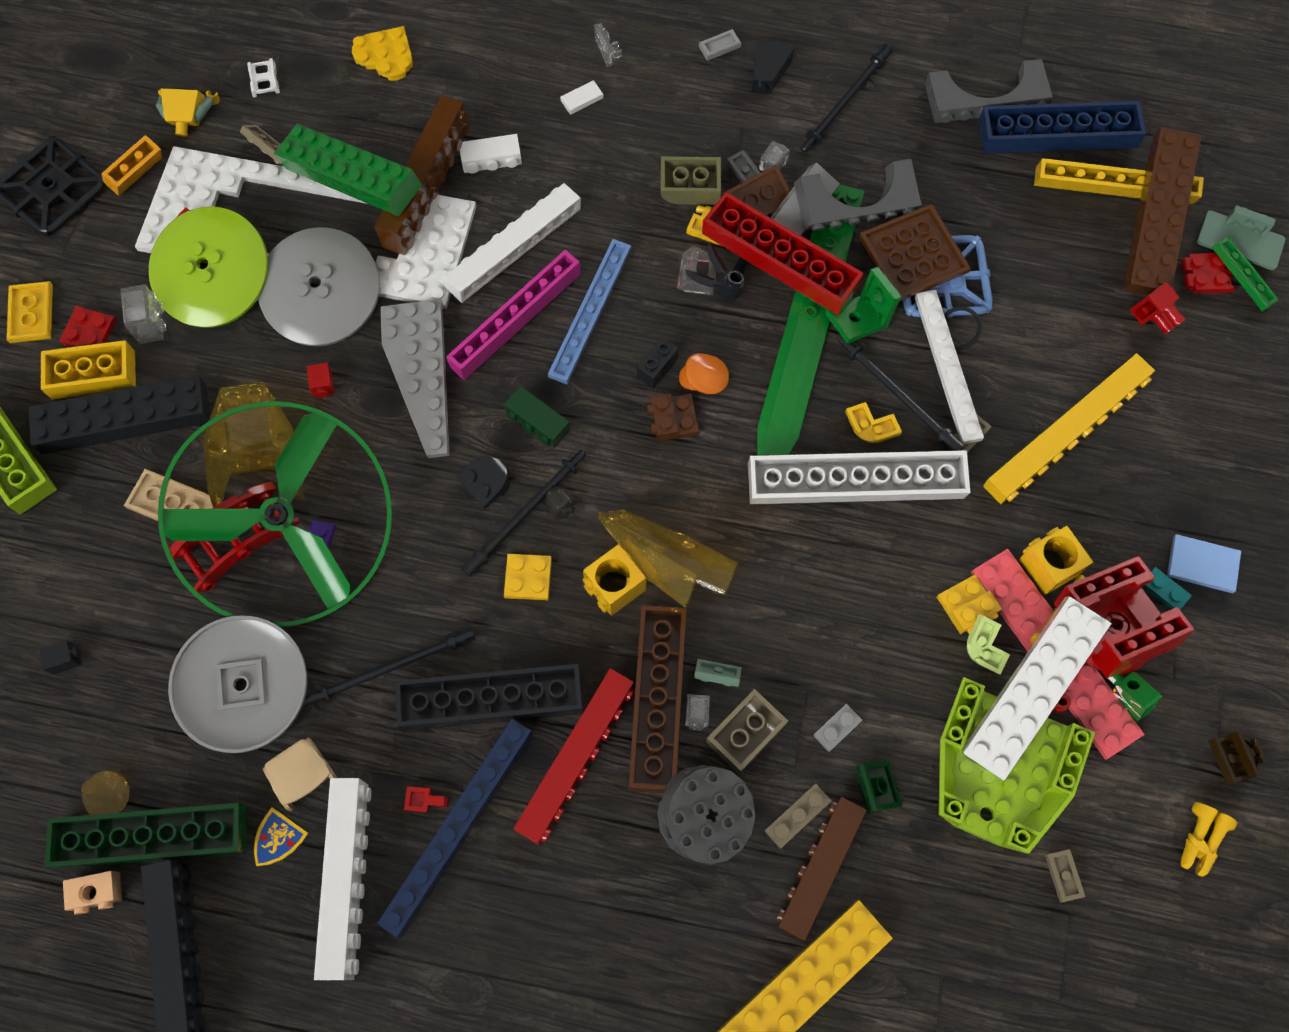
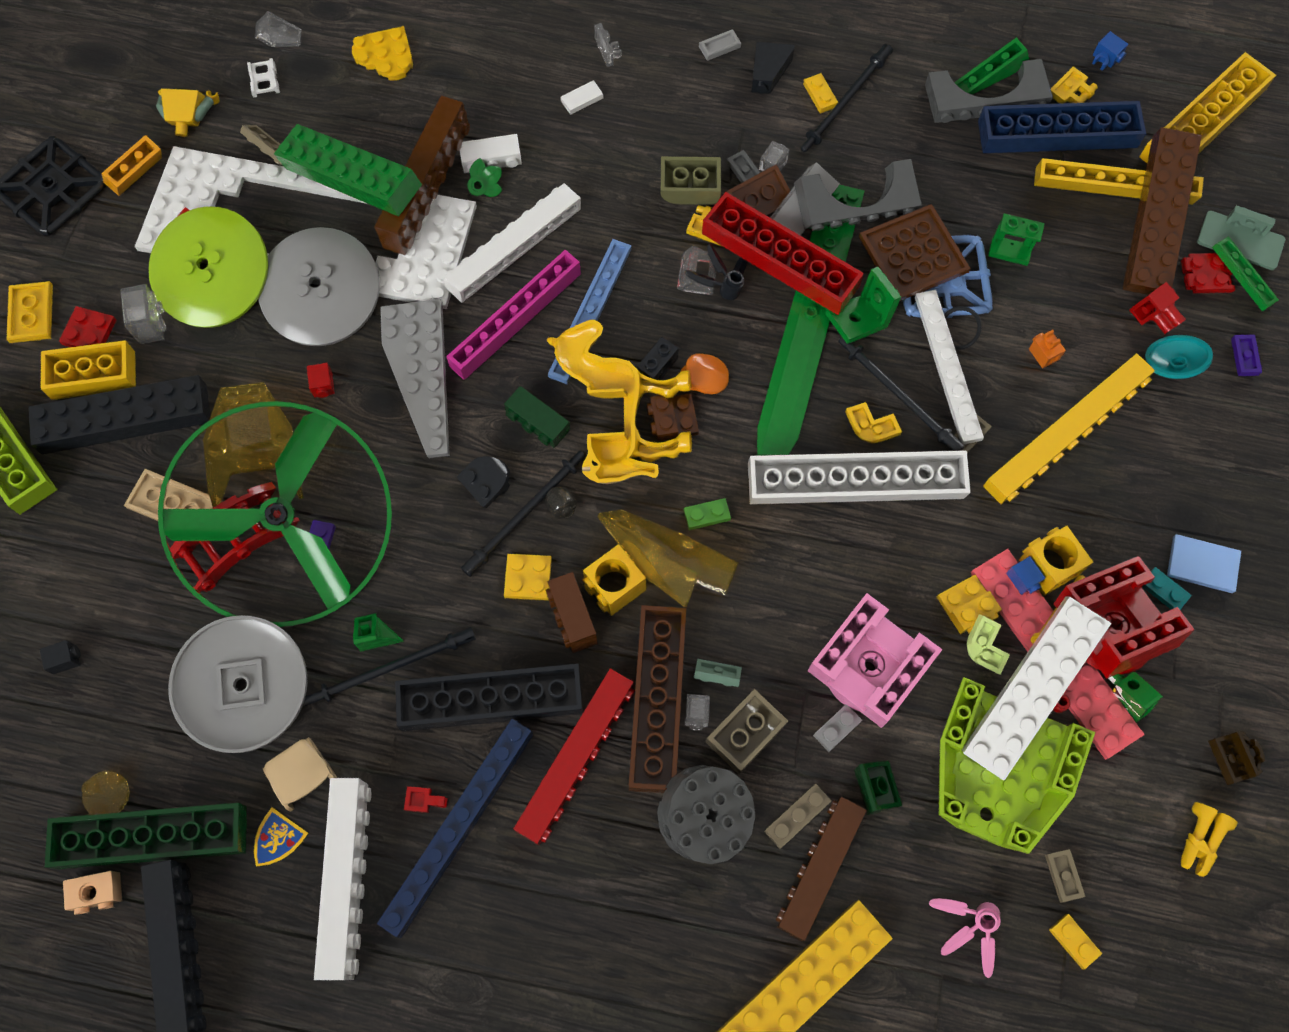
none -> clear slope [255,11,302,47]
none -> green slope [353,613,405,651]
none -> green plate [467,158,502,197]
none -> reddish brown brick [545,572,598,653]
none -> yellow animal [547,320,692,484]
none -> bright green plate [684,498,731,530]
none -> yellow plate [803,73,838,113]
none -> bright pink piece [808,593,942,728]
none -> bright pink plant [929,898,1000,978]
none -> green slope [954,37,1029,95]
none -> green panel [988,213,1045,266]
none -> blue brick [1006,556,1045,595]
none -> orange brick [1029,330,1066,369]
none -> yellow plate [1049,914,1102,969]
none -> yellow plate [1051,67,1098,103]
none -> blue brick [1092,31,1128,70]
none -> yellow brick [1139,52,1276,163]
none -> teal dish [1145,335,1213,379]
none -> dark purple plate [1231,335,1262,376]

